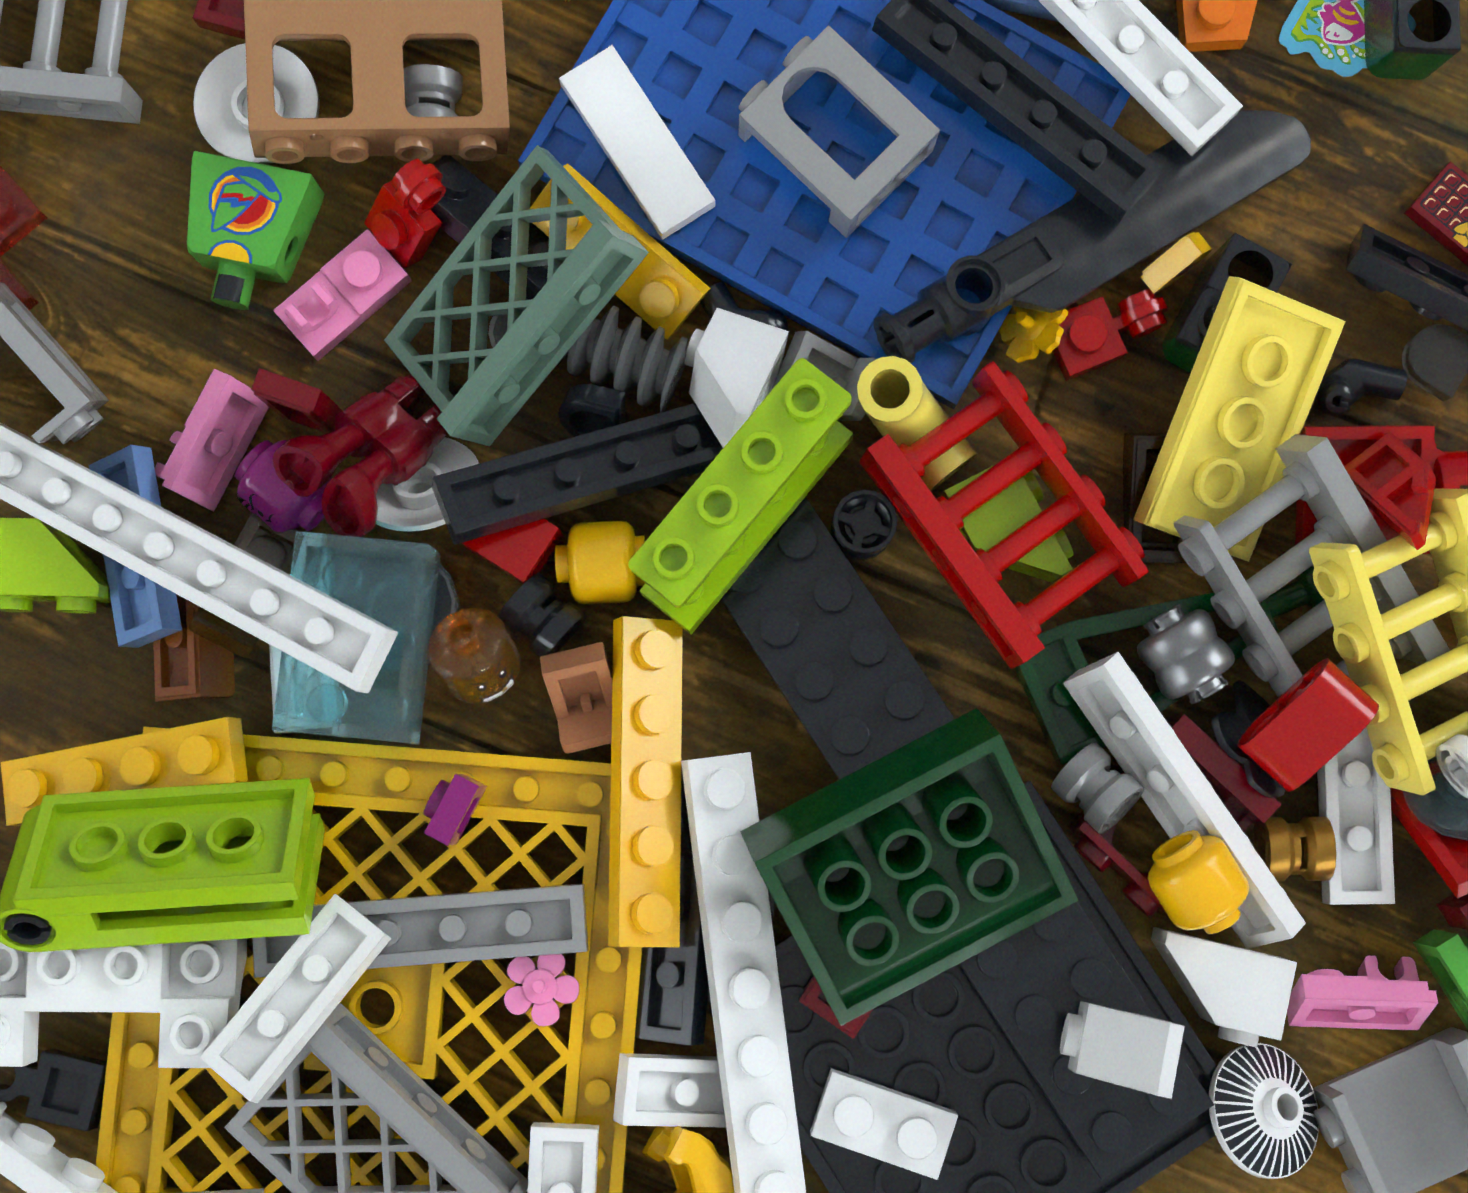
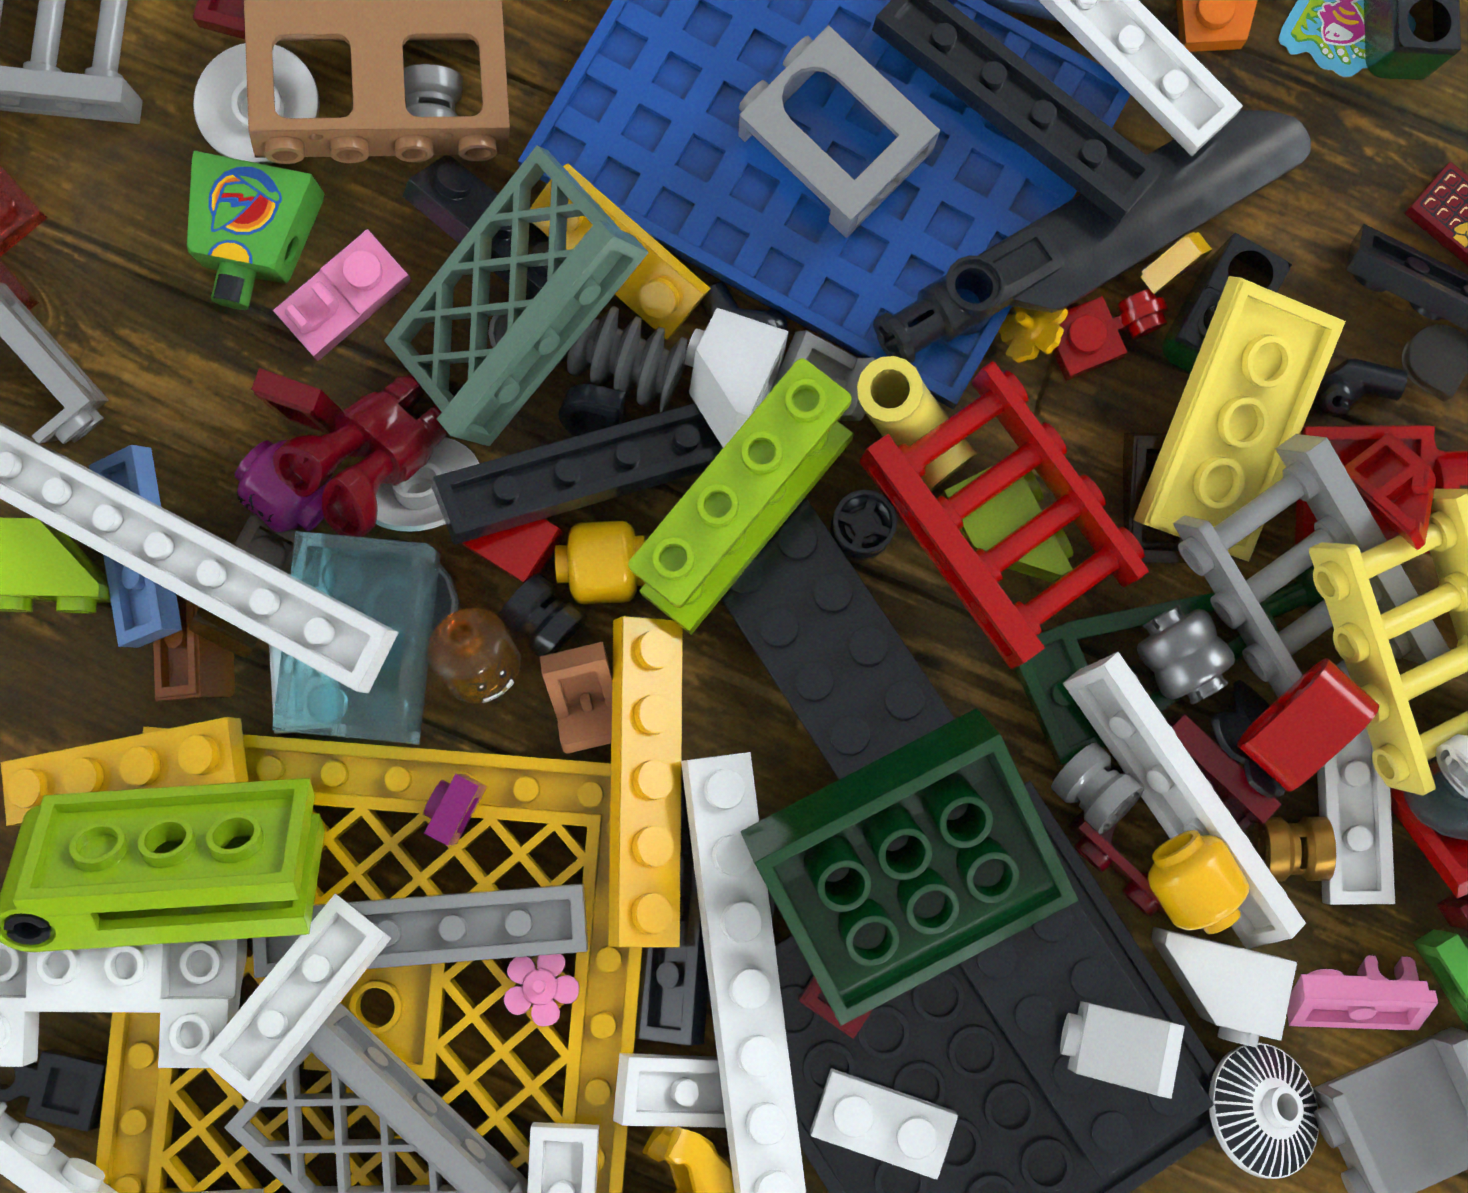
bright pink plate [155,369,269,512] -> none
red plate [364,158,446,269] -> none
white tile [559,45,715,240] -> none

